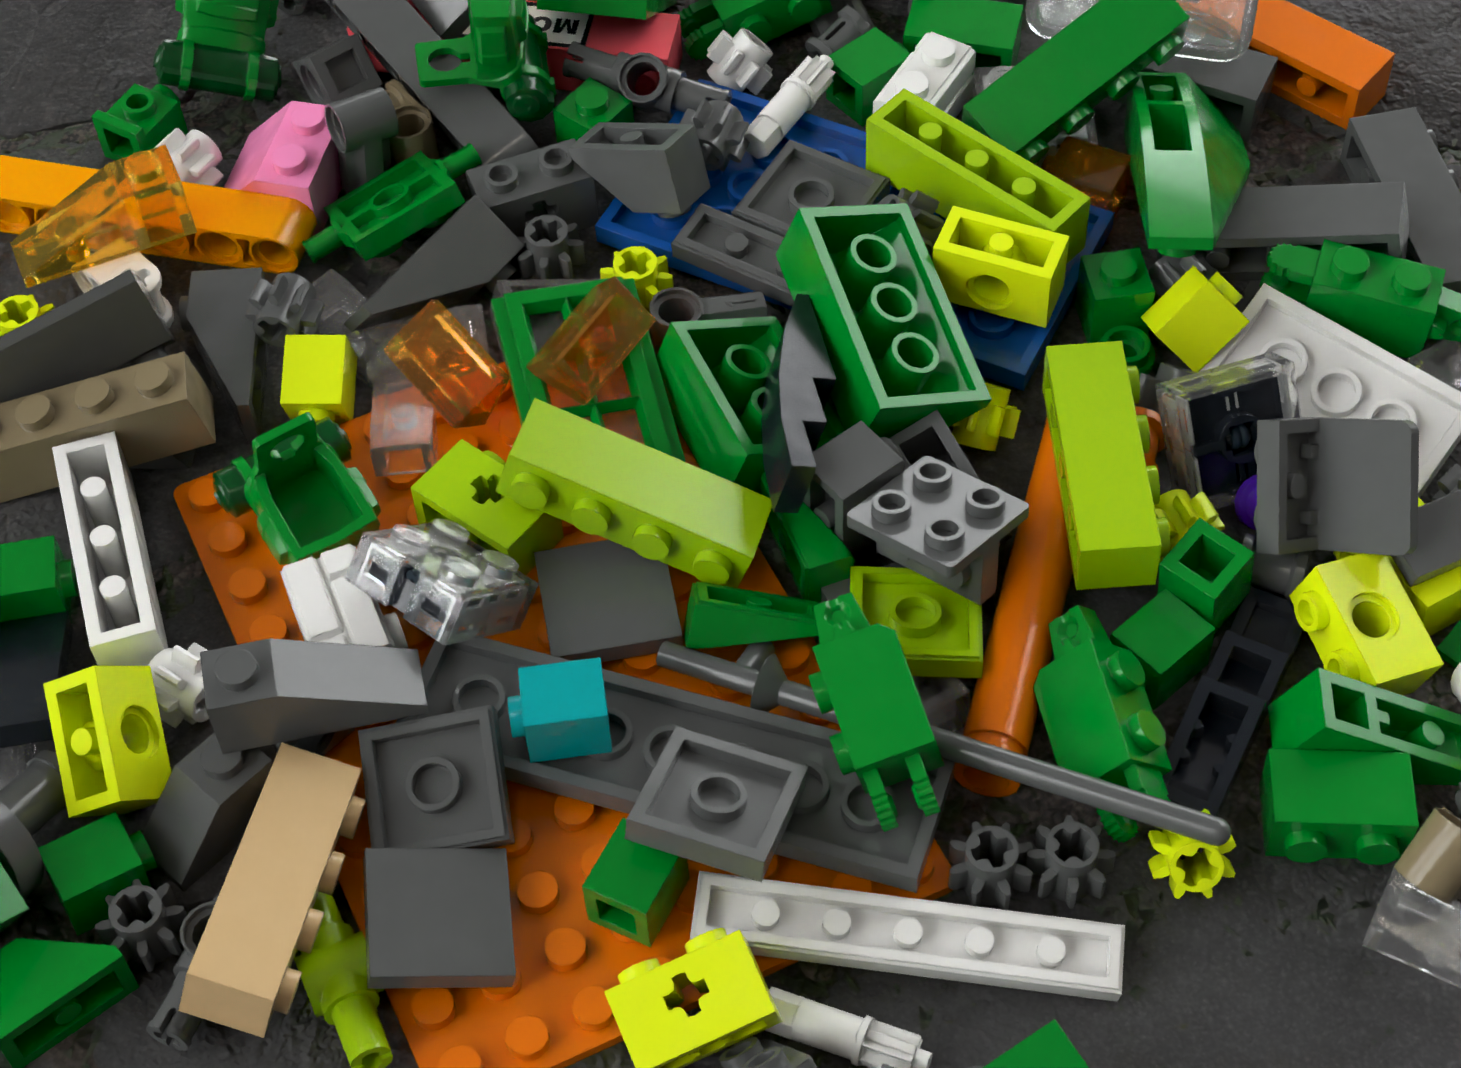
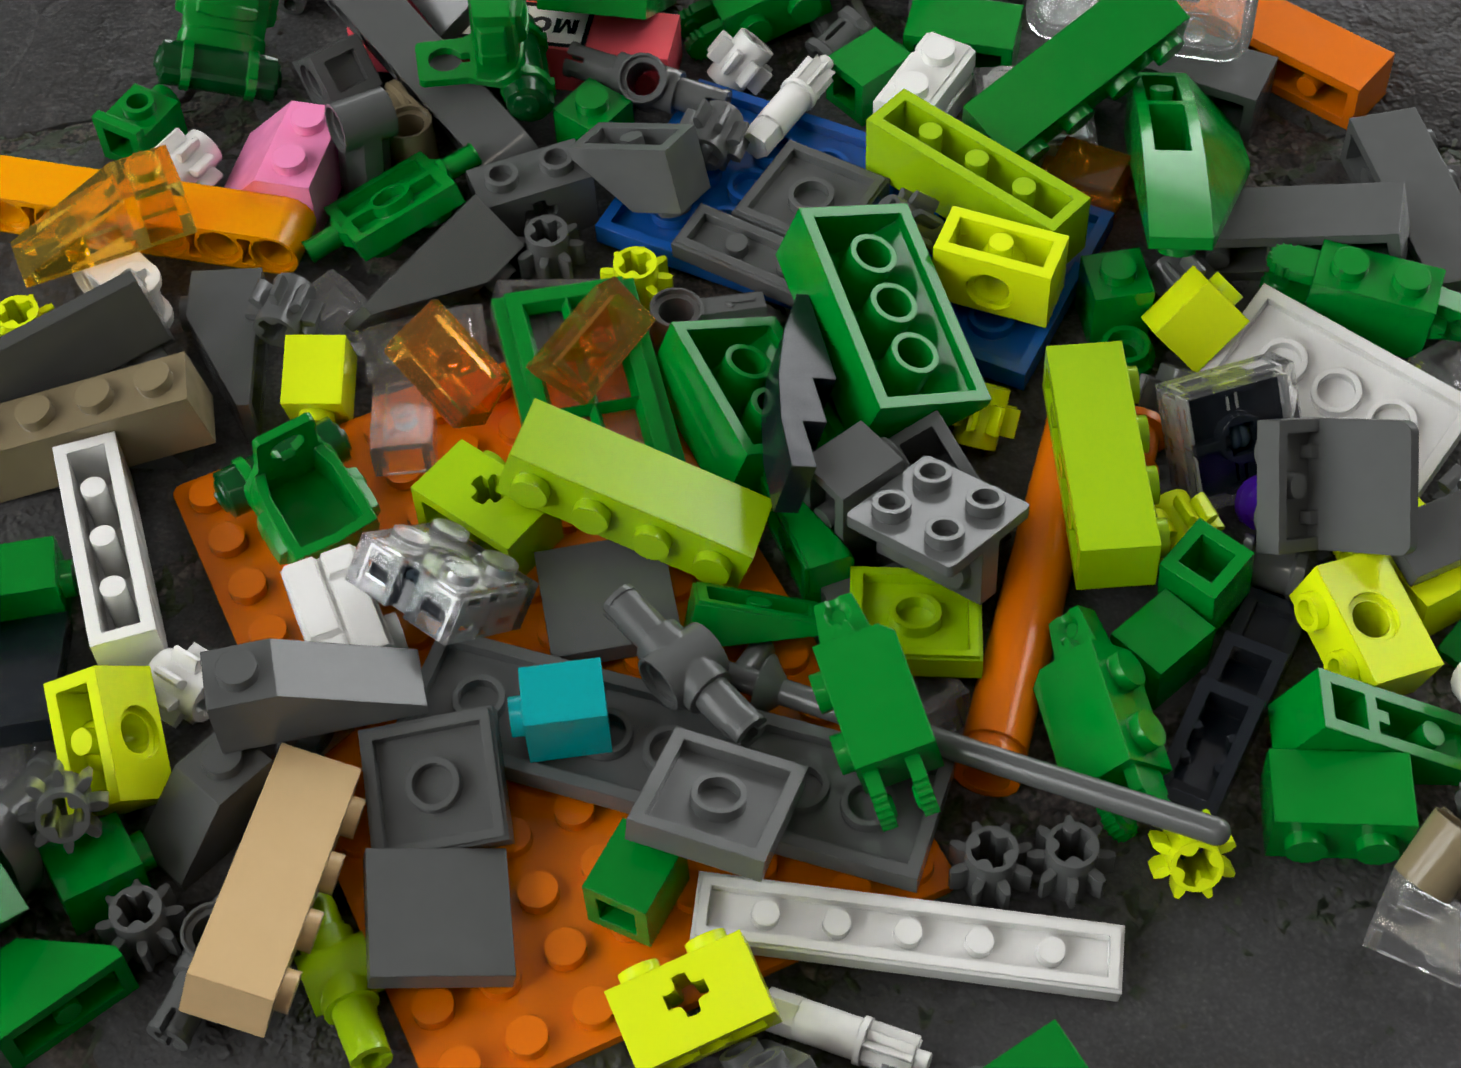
none -> dark grey gear [17,760,109,854]
none -> dark grey pin [603,583,767,748]

